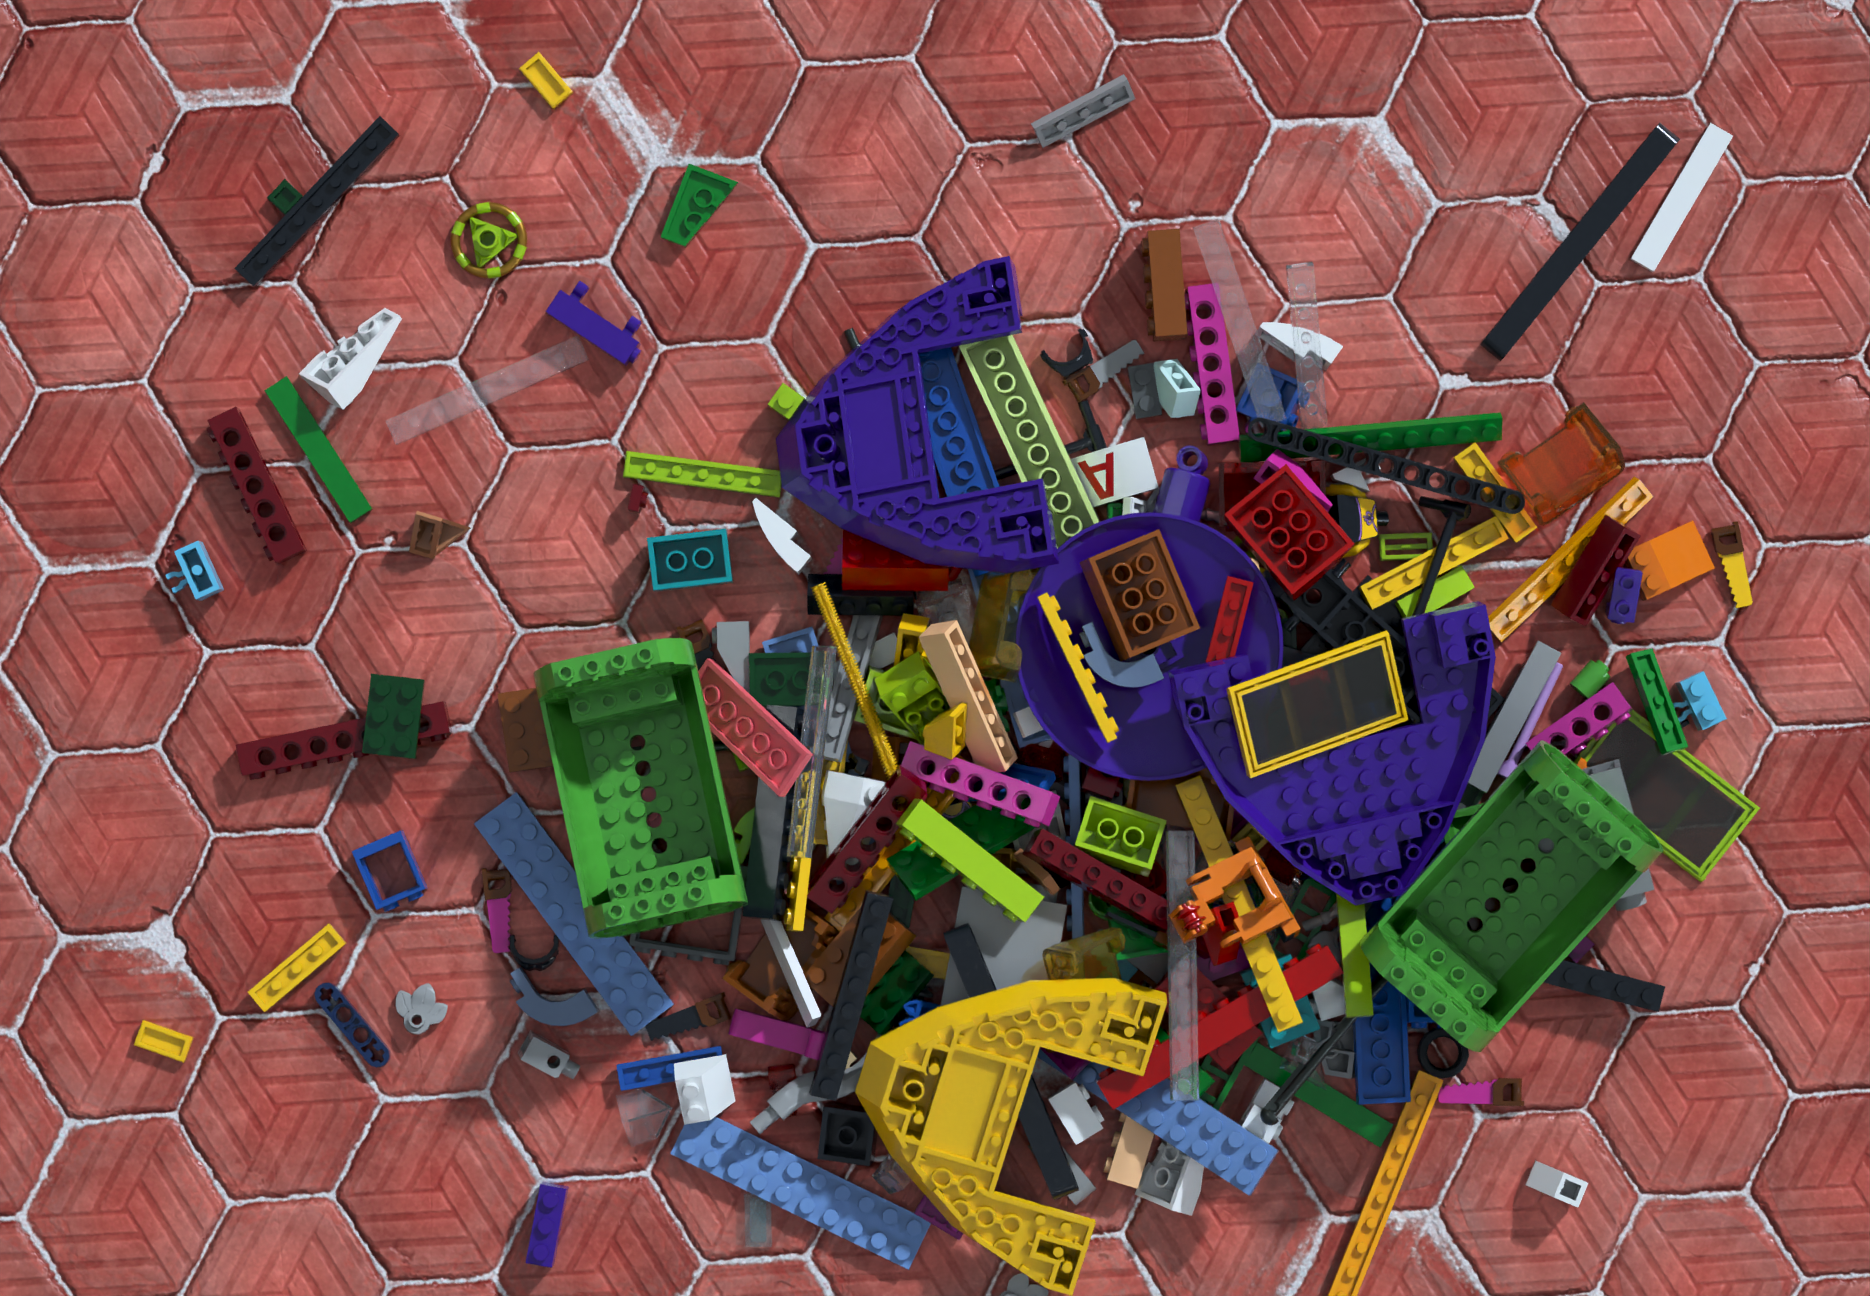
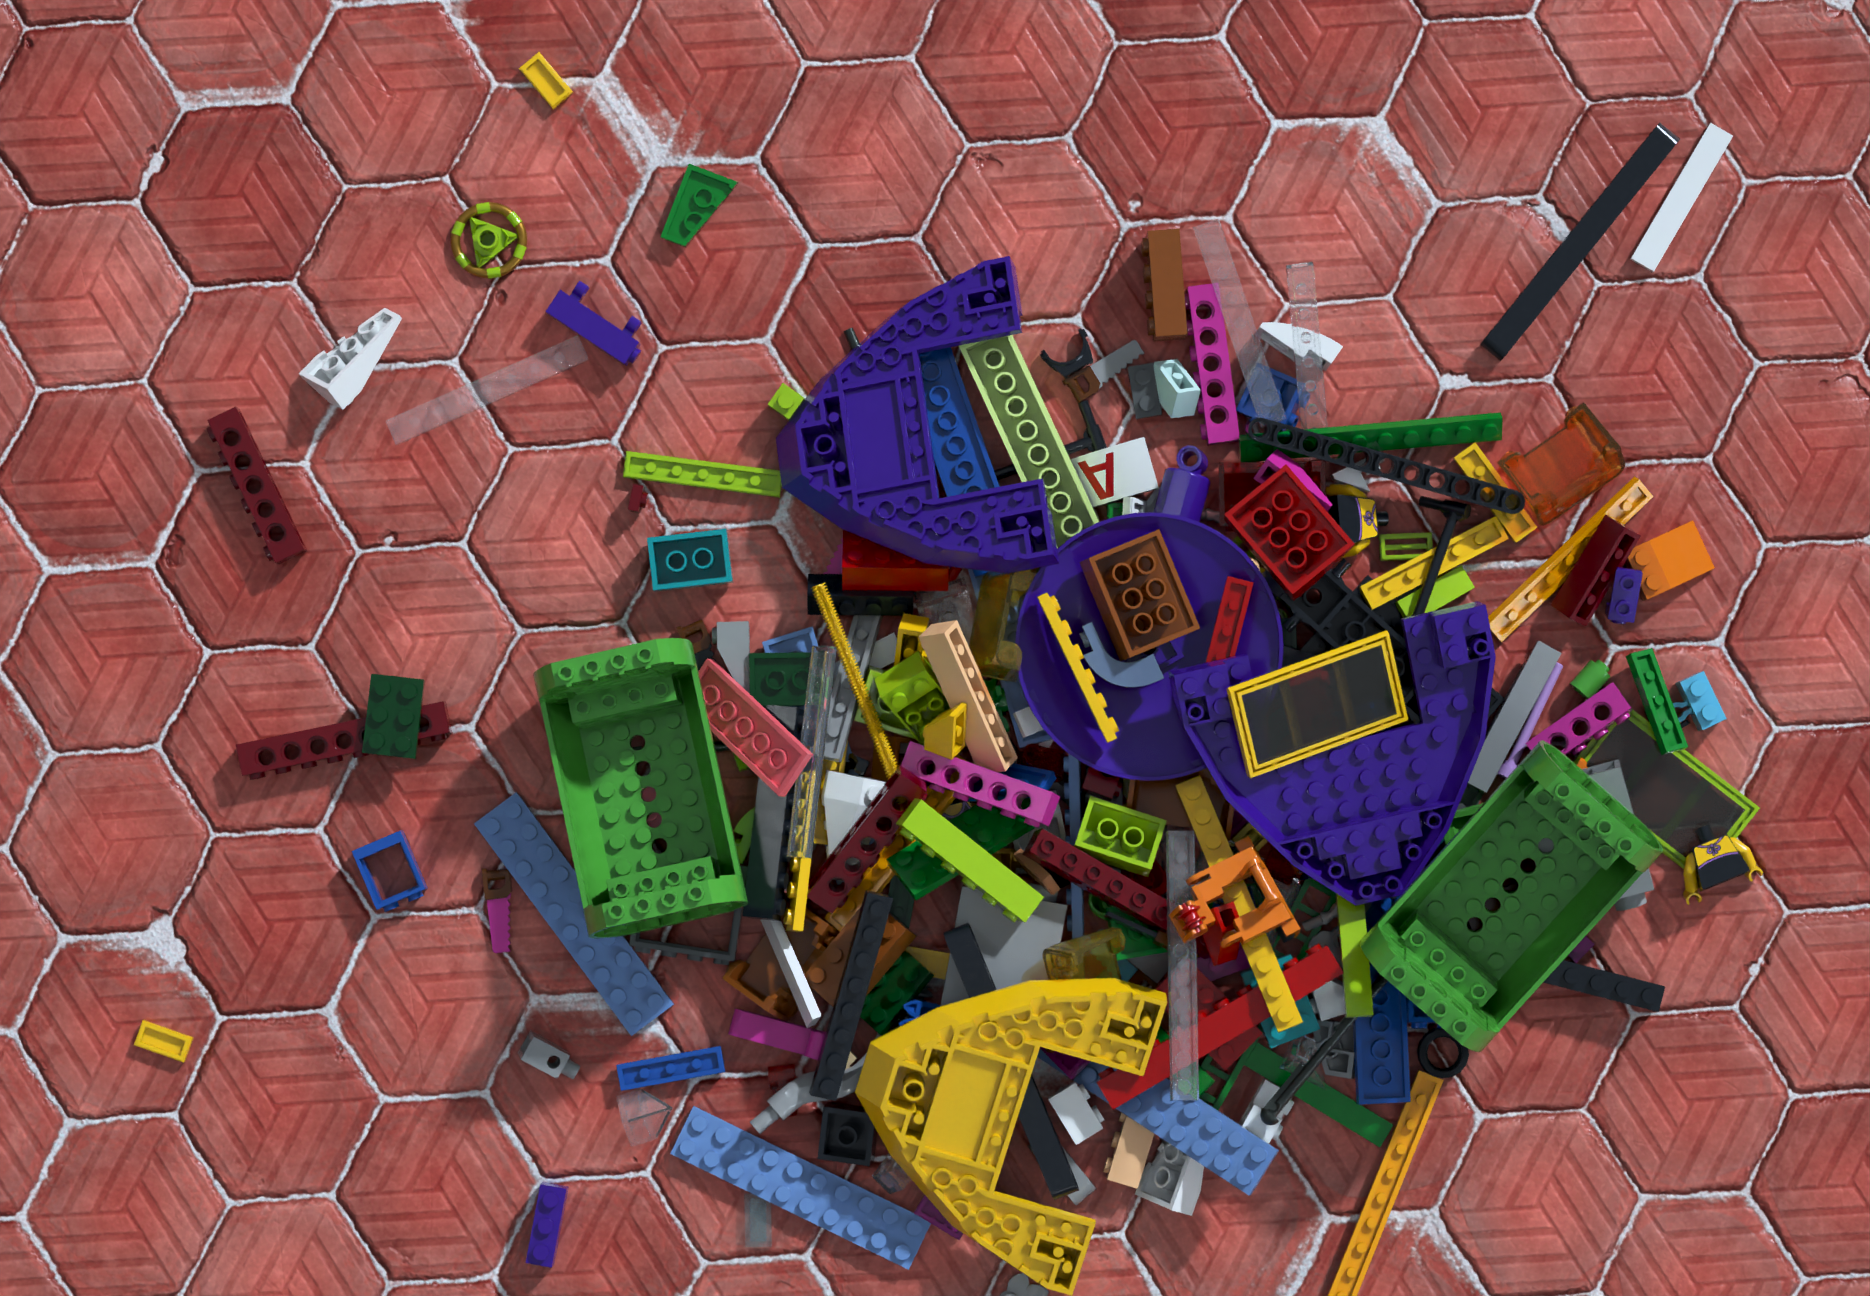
medium azure brick [165,541,224,601] -> none
black plate [234,116,400,287] -> none
yellow plate [248,923,347,1012] -> none
green tile [264,376,373,523] -> none
dark green tile [267,179,303,215] -> none
dark blue beam [315,982,391,1067] -> none
light grey plate [395,983,448,1035] -> none
nougat slope [409,511,471,559] -> none
dark orange brick [498,688,553,773] -> none
black helmet [510,935,559,971] -> none
sand blue arch [510,967,599,1026] -> none
black piece [646,992,731,1041] -> none
white slope [674,1054,735,1125] -> none
white slope [753,498,812,575] -> none
light grey plate [1031,74,1135,148] -> none
dark pink piece [1438,1078,1524,1106] -> none
white slope [1525,1160,1588,1207] -> none
yellow piece [1711,521,1752,608] -> none
none -> torso [1683,824,1763,905]

